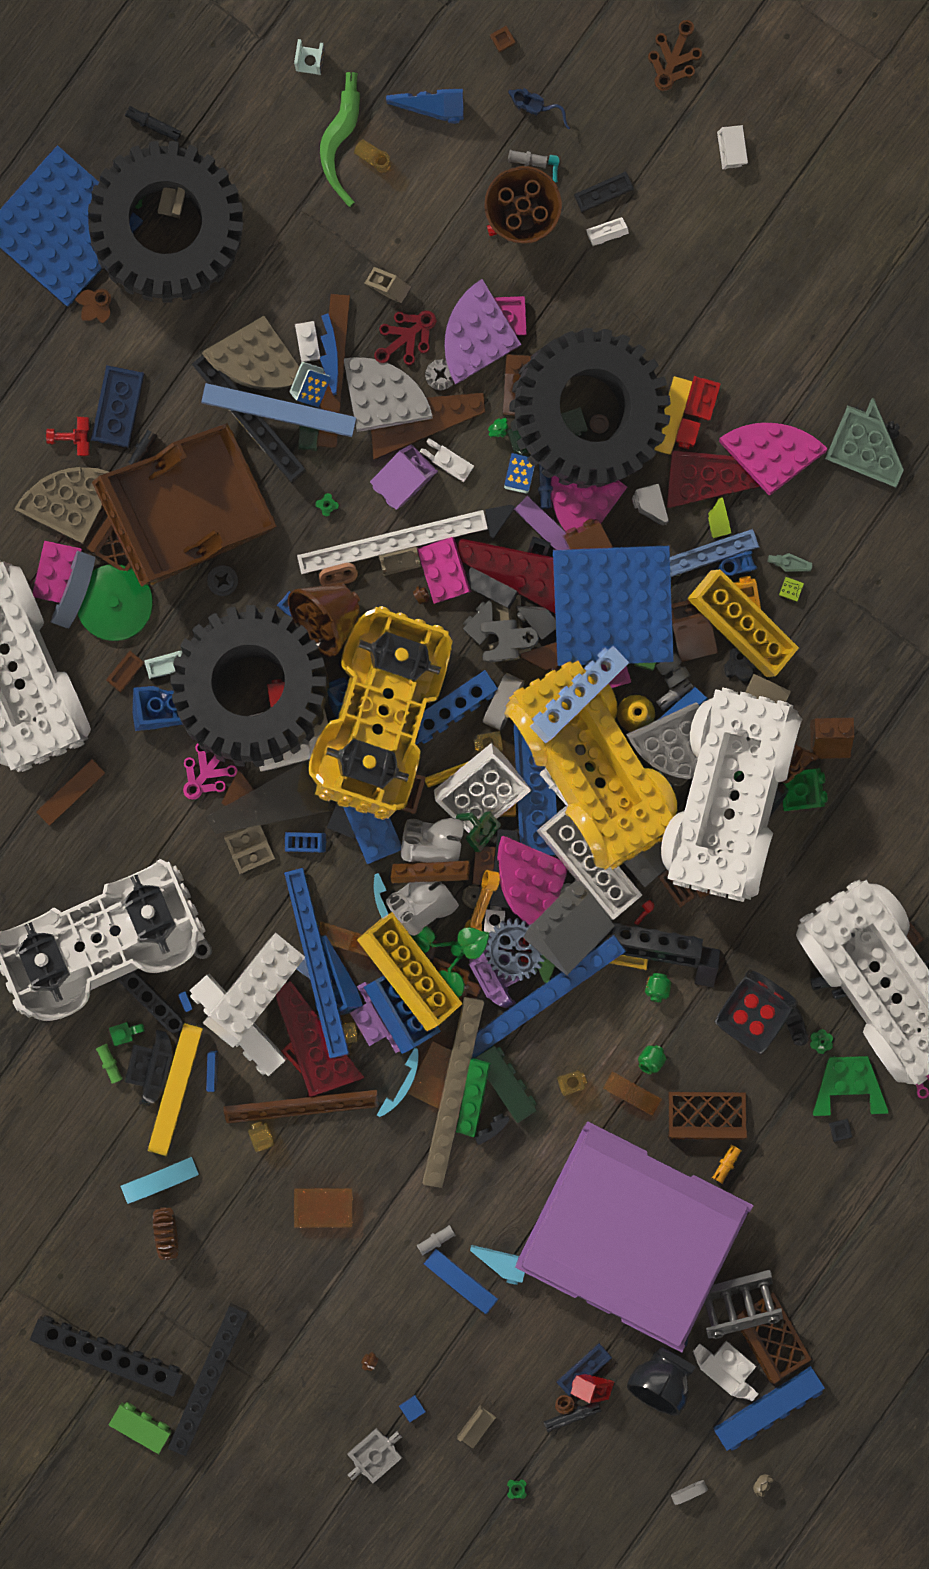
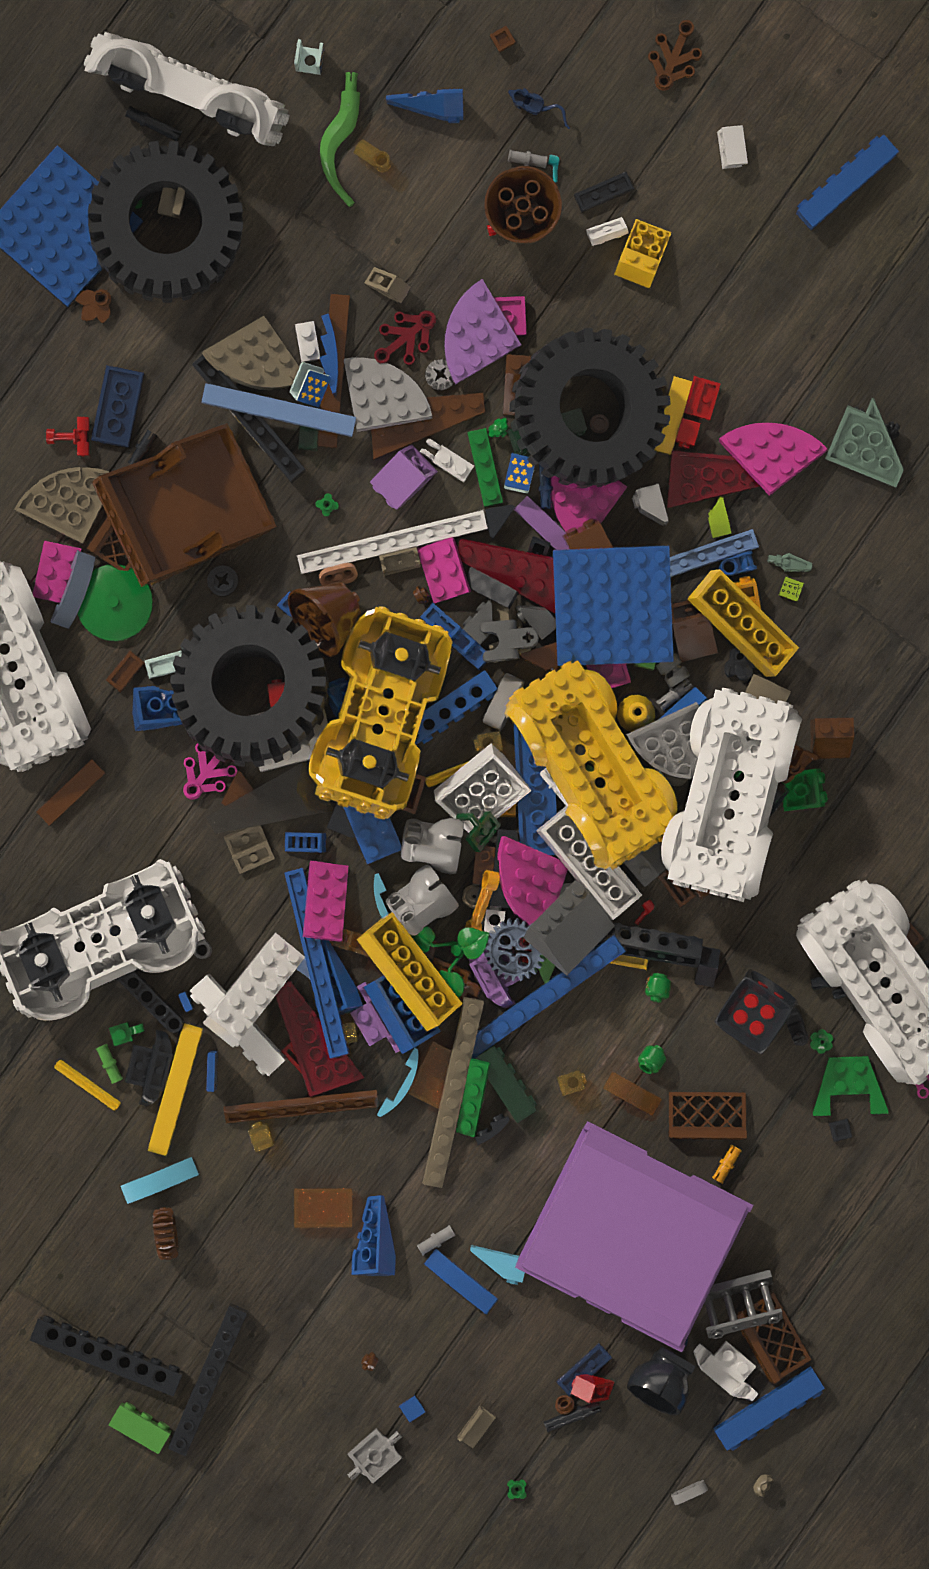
reddish brown plate [390,861,470,883] -> none
light blue brick [529,646,629,743] -> none
none -> yellow axle [54,1060,121,1111]
none -> white piece [84,32,290,146]
none -> dark pink plate [303,861,349,942]
none -> blue wedge [352,1195,396,1276]
none -> blue slope [420,603,487,670]
none -> green plate [467,428,503,507]
none -> yellow slope [614,219,671,288]
none -> blue brick [796,135,899,230]

